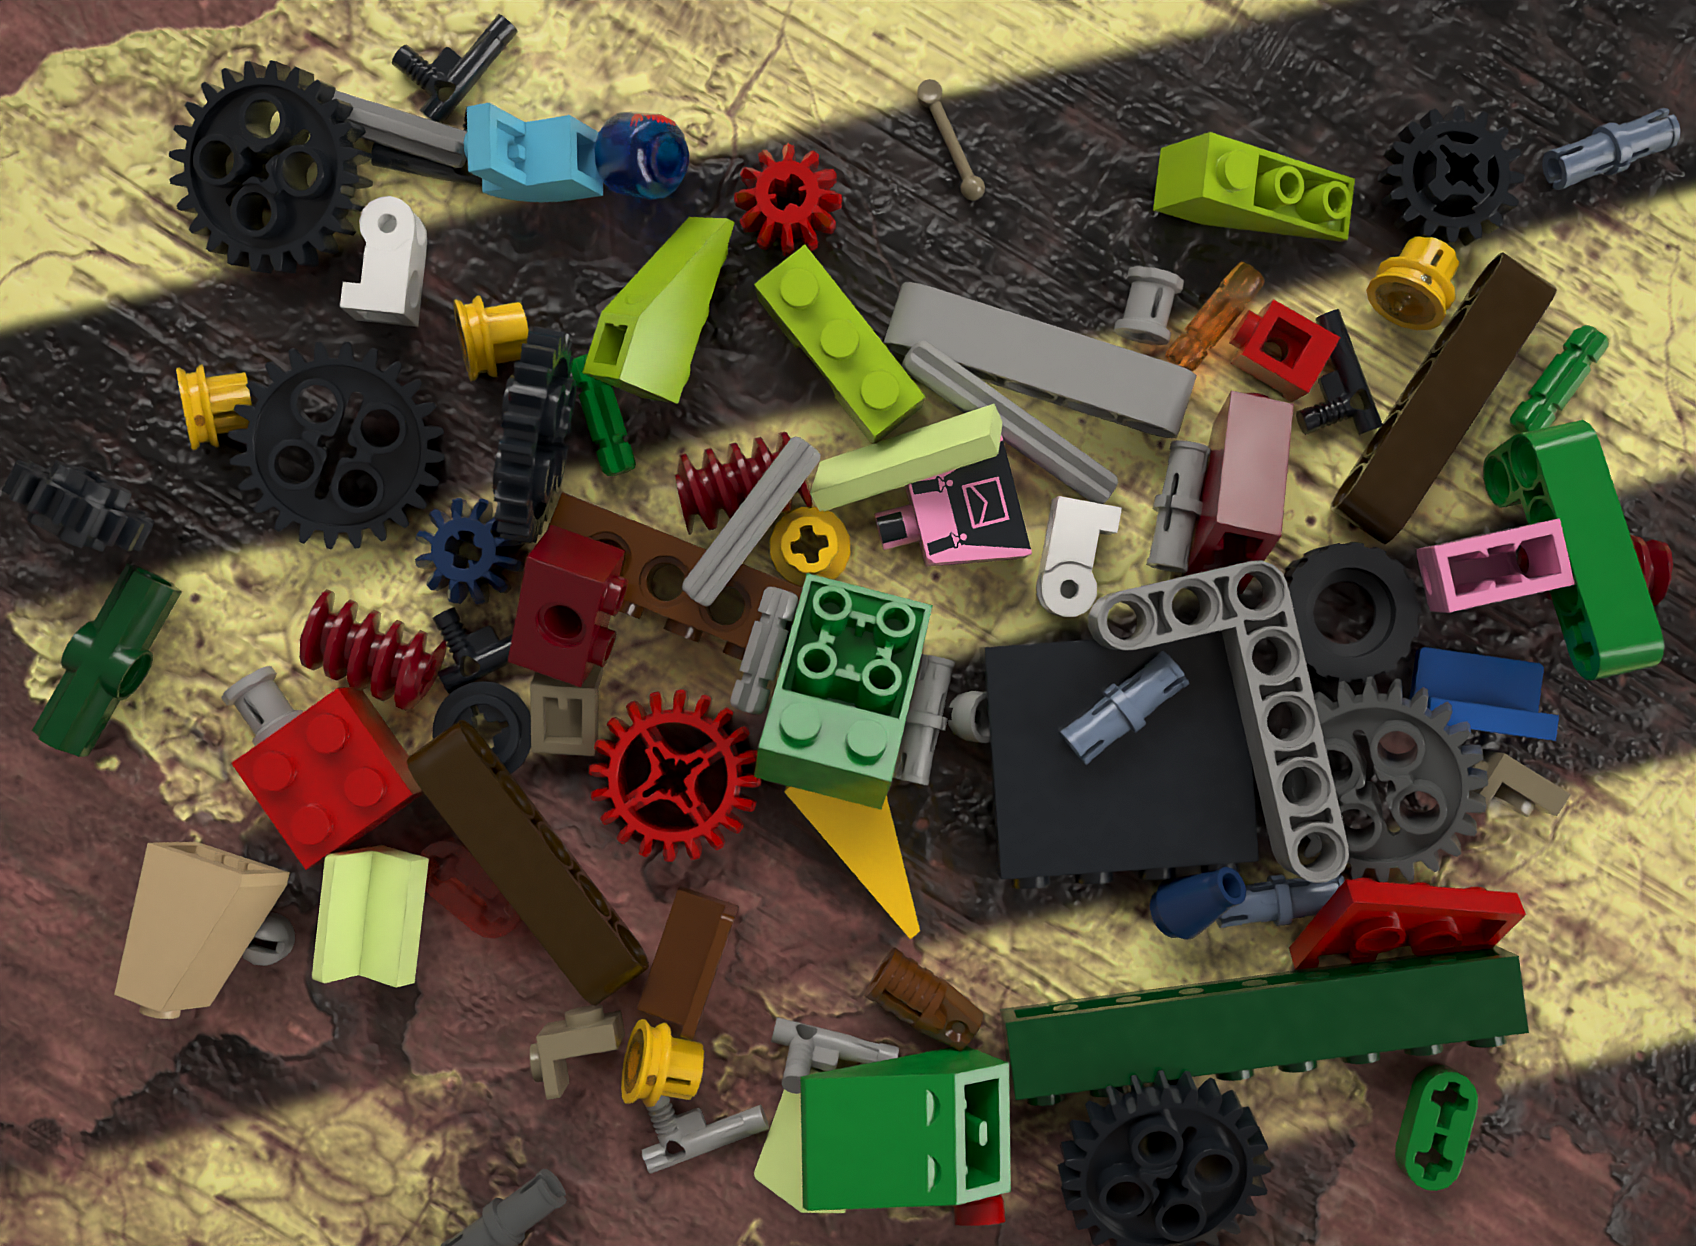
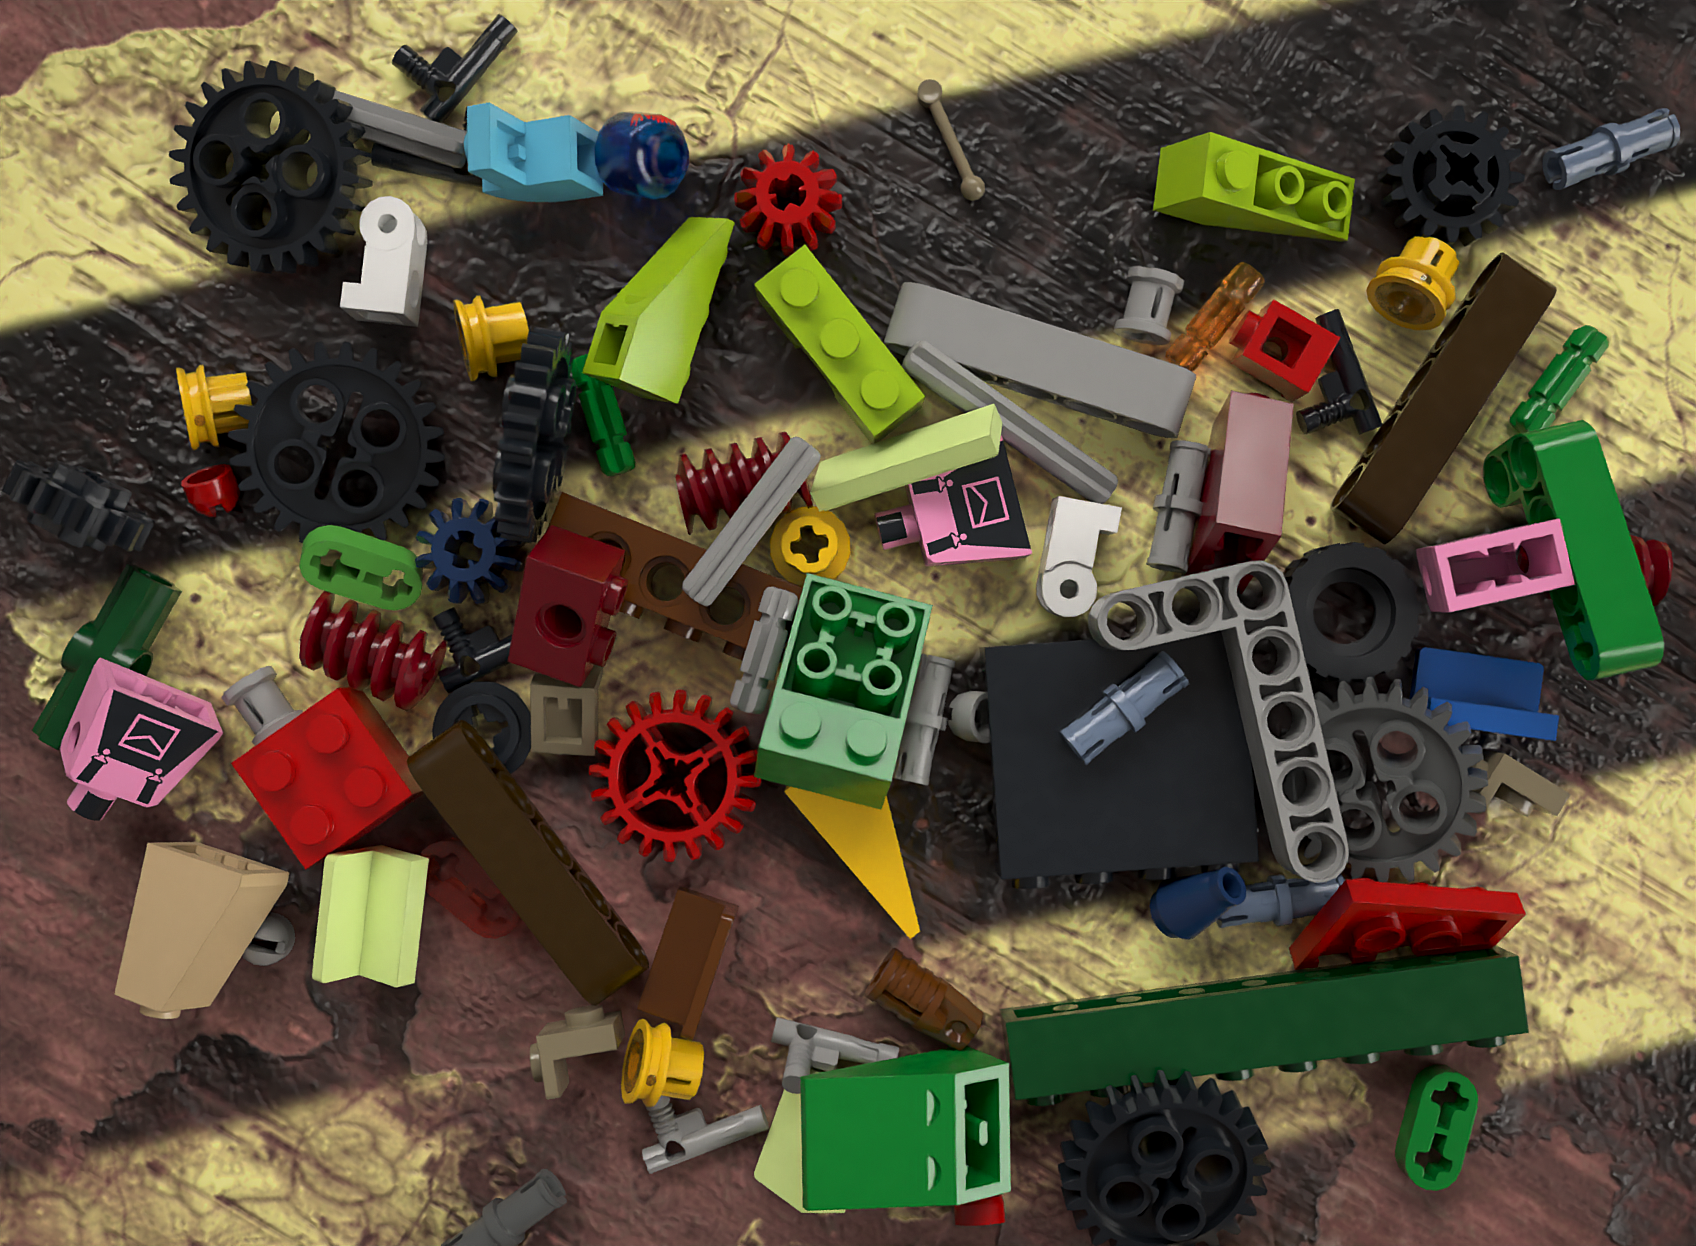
none -> bright pink torso [60,658,223,821]
none -> red hinge [181,464,240,517]
none -> bright green beam [299,525,423,610]

